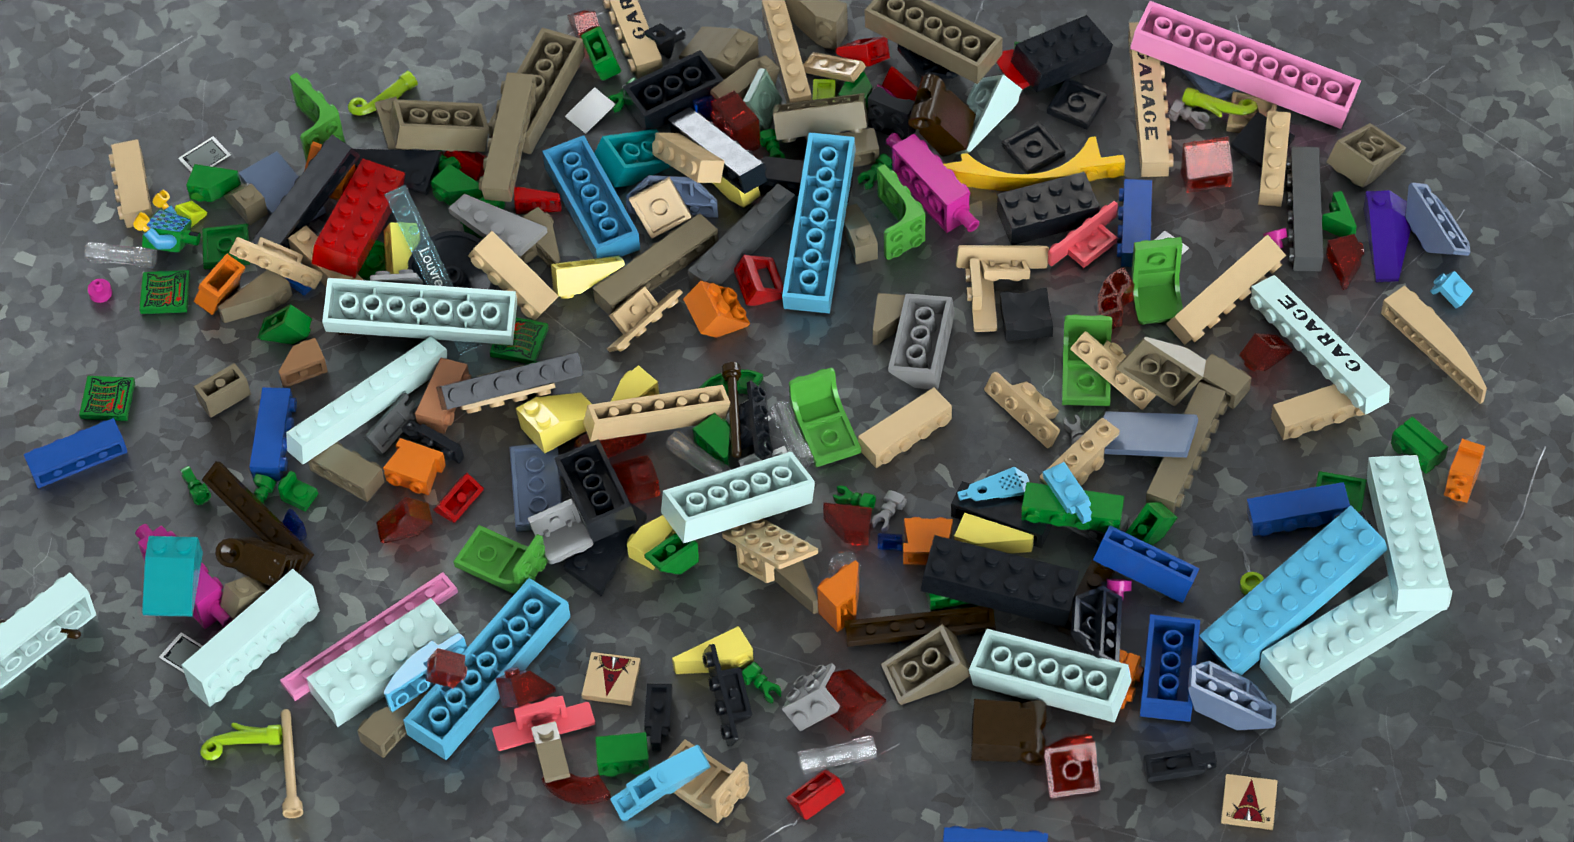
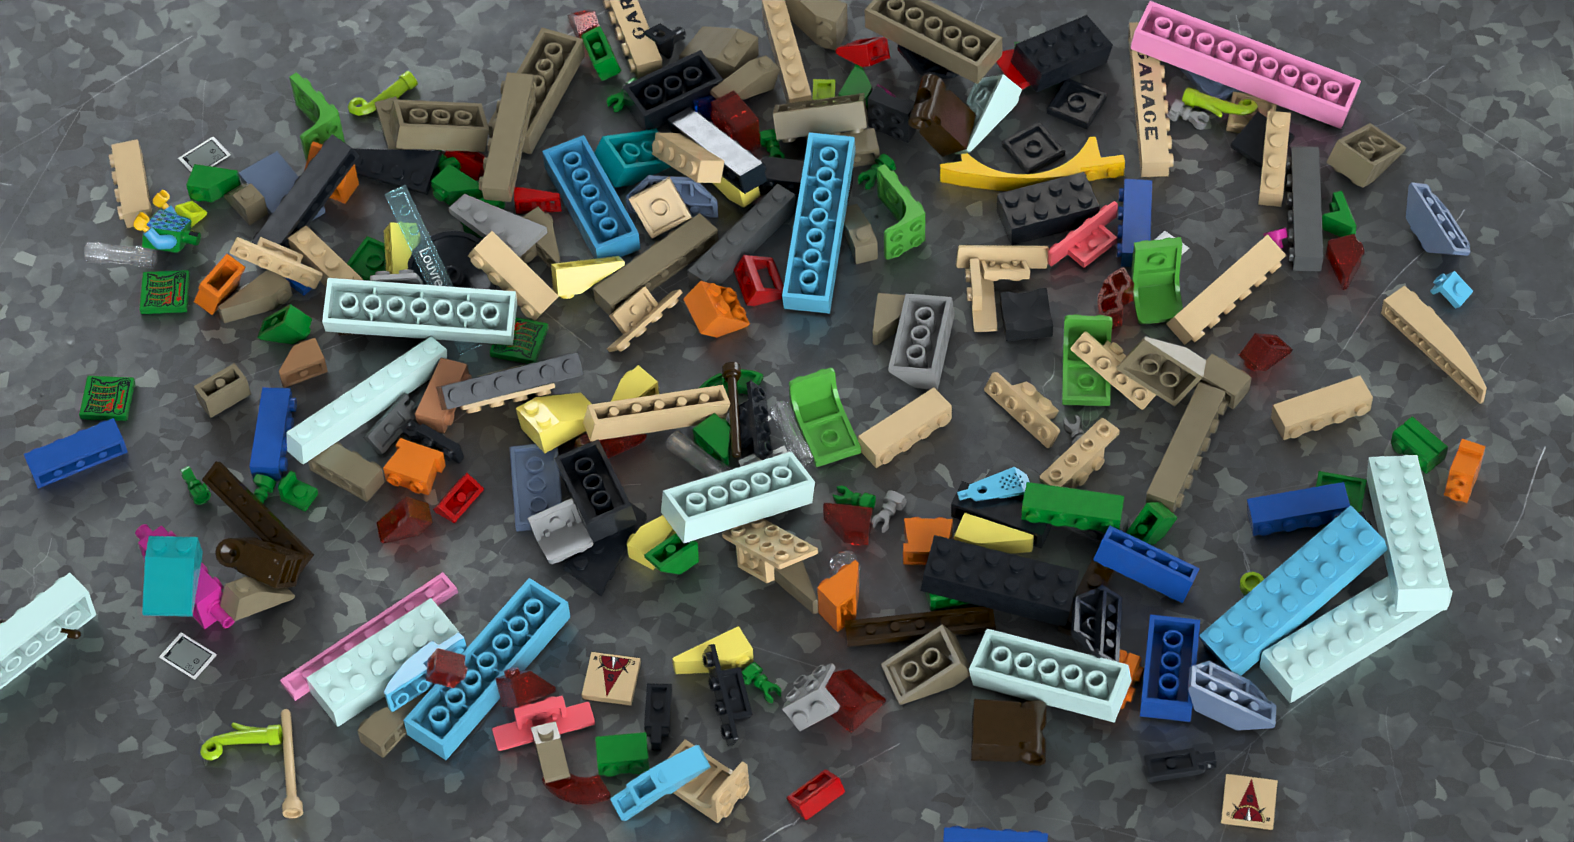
dark pink tile [87,279,112,303] -> none
light aqua brick [182,569,320,707] -> none
green tile [202,223,250,270] -> none
clear blue slope [282,508,307,541] -> none
red brick [311,158,405,278] -> none
bright green bracket [454,525,547,594] -> none
white sticker [565,87,616,134] -> none
clear red slope [611,455,660,503] -> none
sand green tile [743,69,782,132] -> none
clear axle [798,735,877,775] -> none
tan tile [803,52,866,83] -> none
clear blue slope [878,533,903,551] -> none
red slope [882,66,918,101] -> none
dark pink brick [886,133,979,233] -> none
medium azure hinge [1043,462,1092,524] -> none
clear red slope [1044,734,1100,798] -> none
sand blue tile [1104,411,1198,458] -> none
dark pink tile [1107,579,1132,600] -> none
clear red slope [1180,137,1233,193] -> none
light aqua brick [1250,275,1390,415] -> none
dark purple wedge [1363,190,1411,282] -> none

